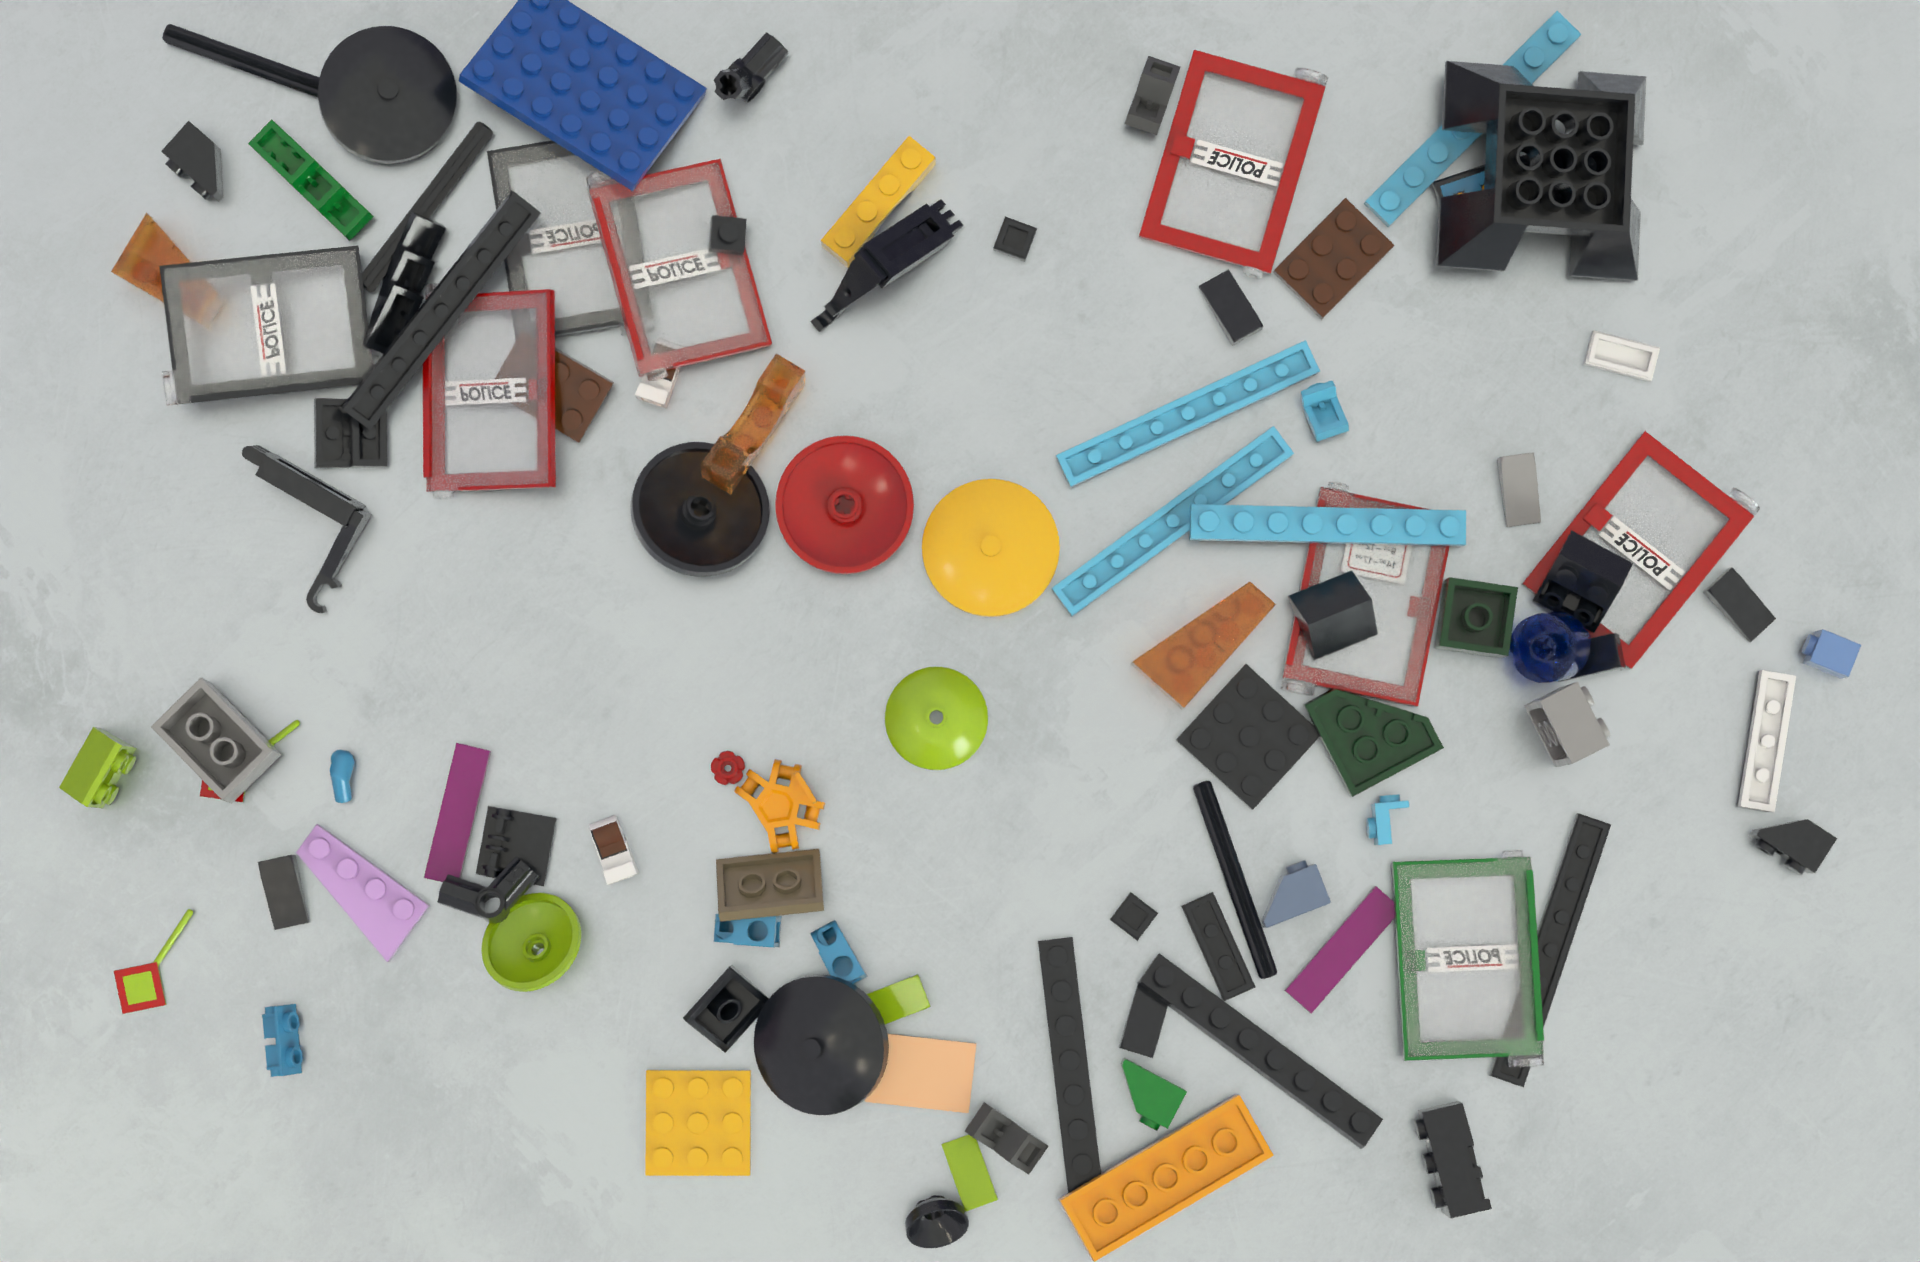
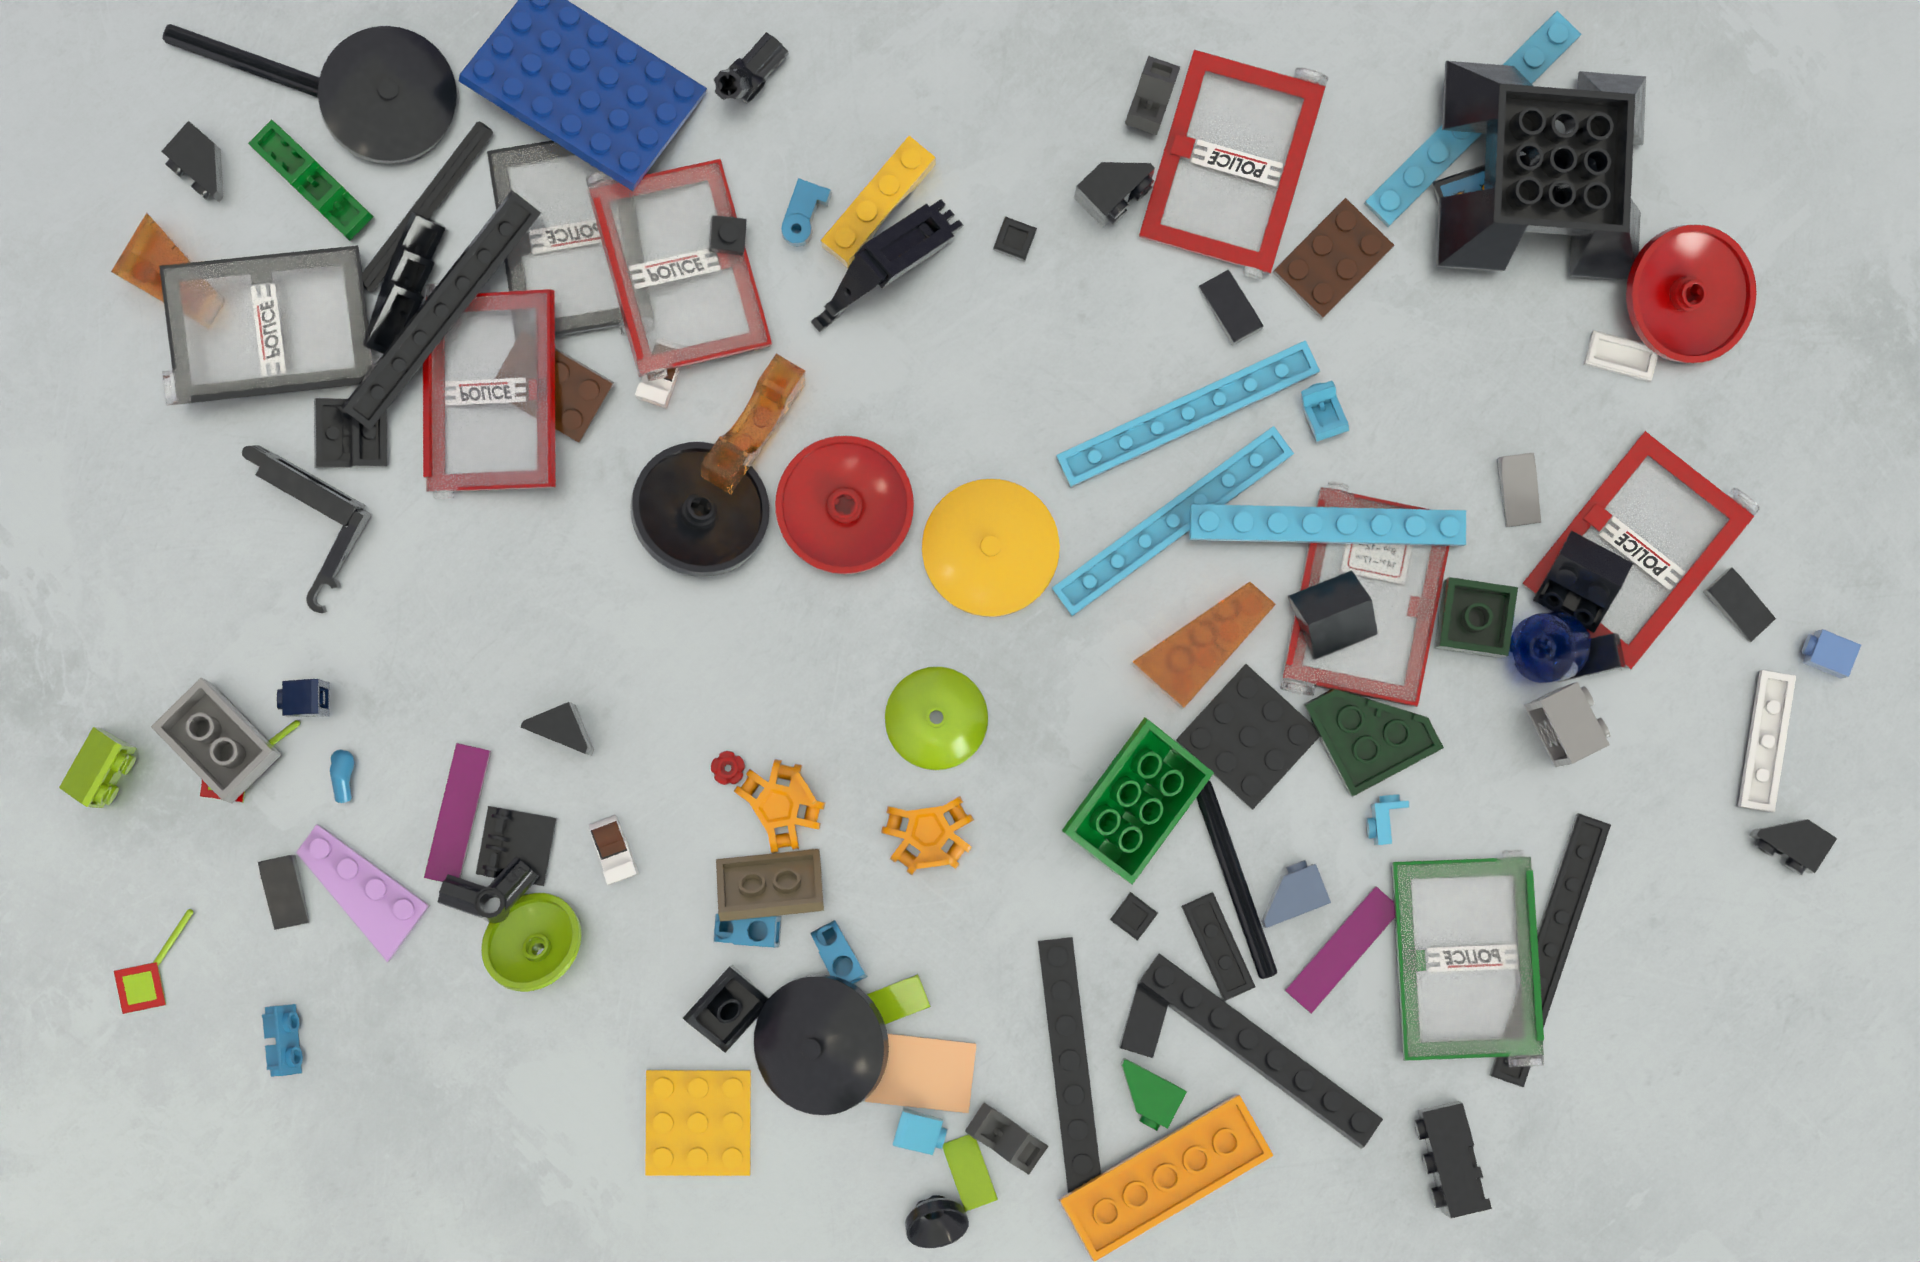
none -> dark blue slope [277,679,330,717]
none -> black slope [520,702,594,756]
none -> dark azure leg [781,178,832,247]
none -> light orange piece [881,796,974,875]
none -> medium azure slope [892,1107,948,1155]
none -> green slope [1062,717,1214,885]
none -> black slope [1074,162,1155,227]
none -> red dish [1626,225,1757,363]

